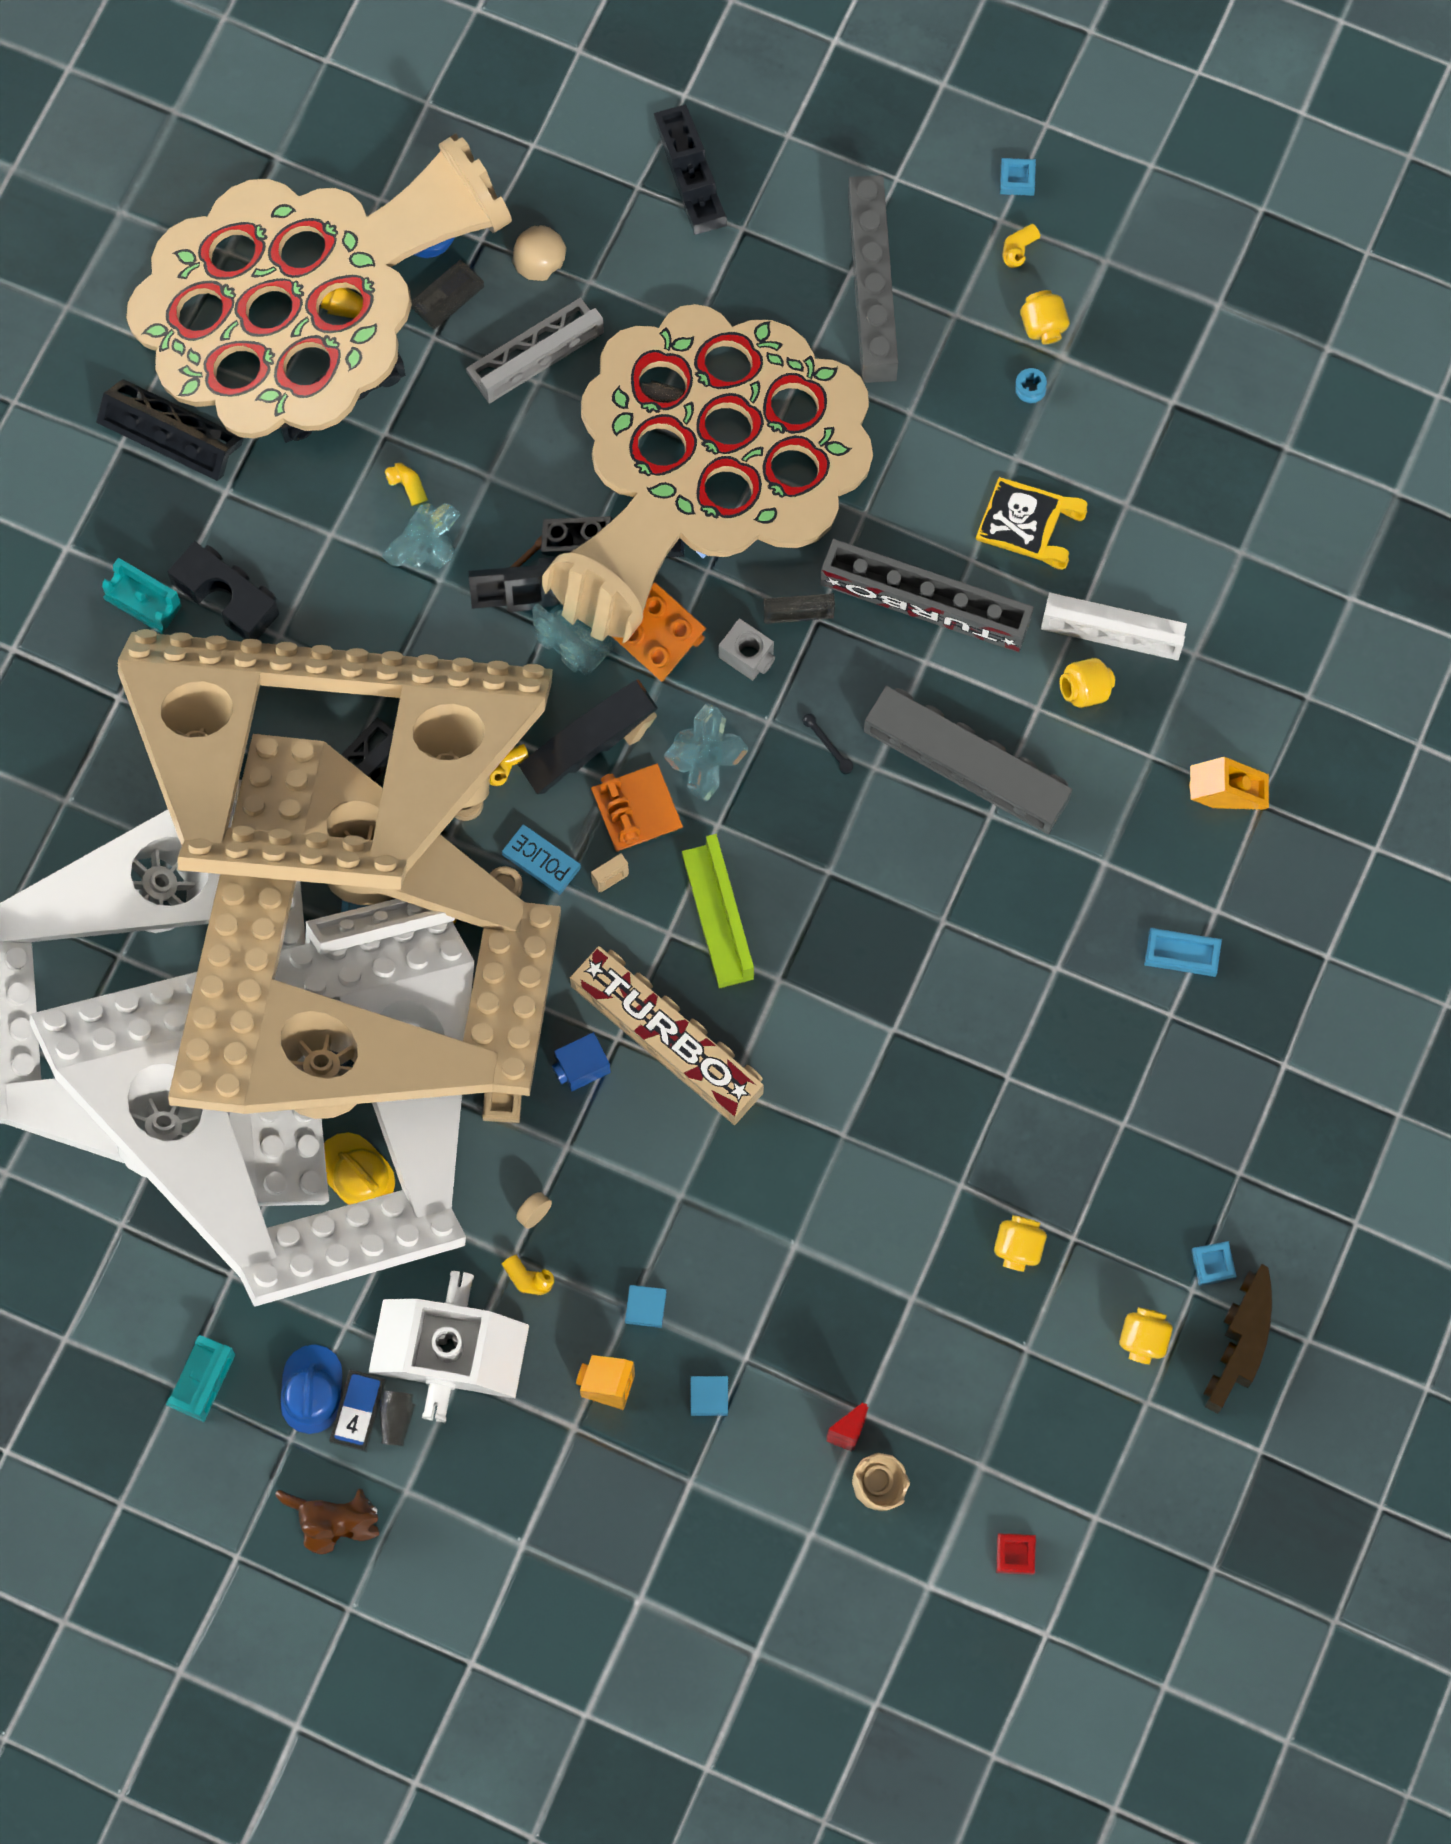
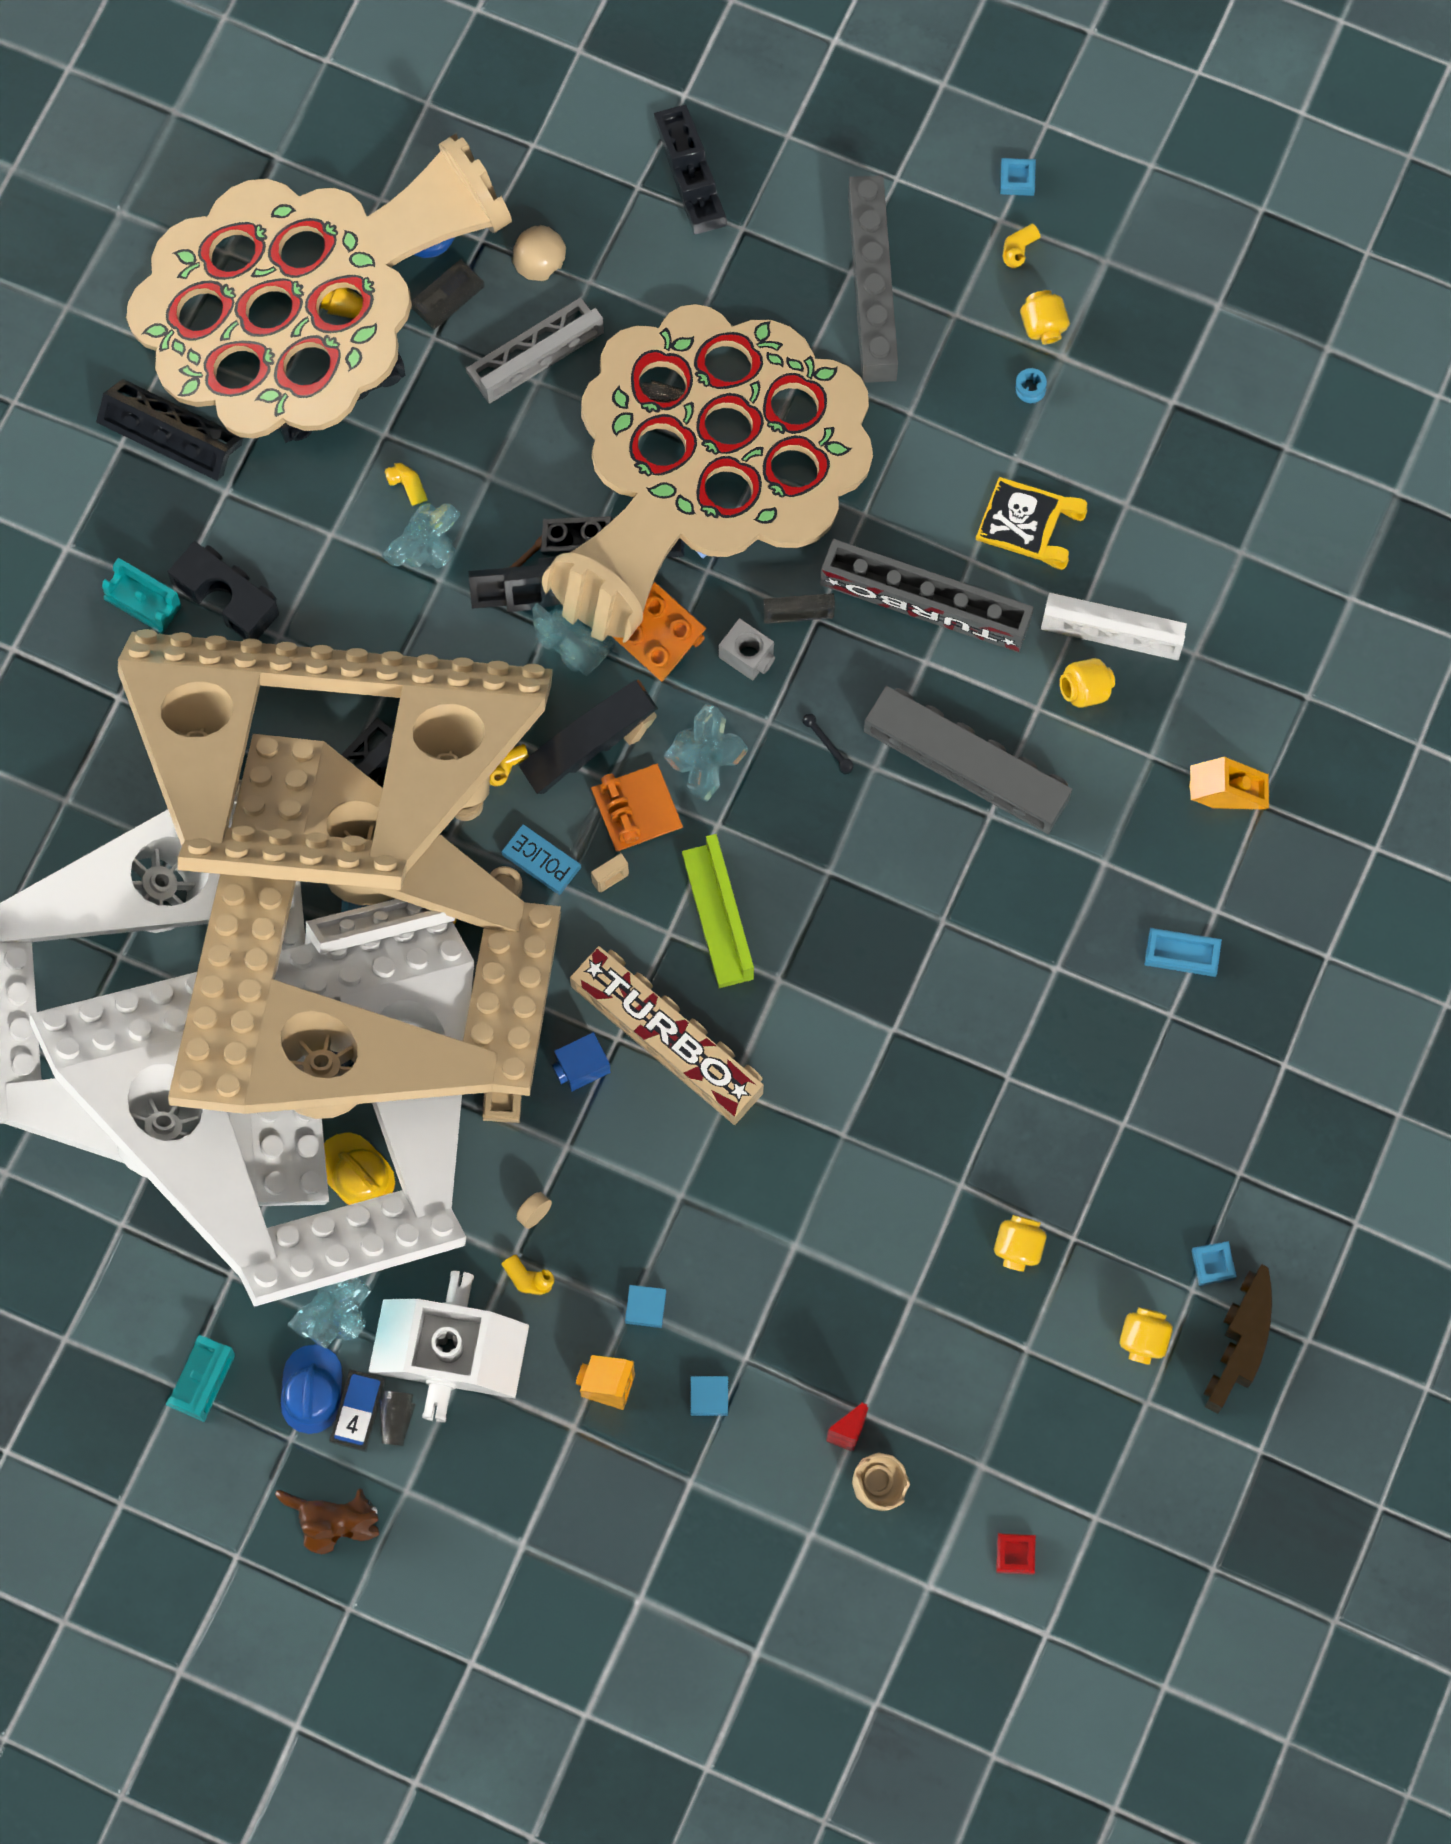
none -> clear light blue plant [288,1278,371,1348]

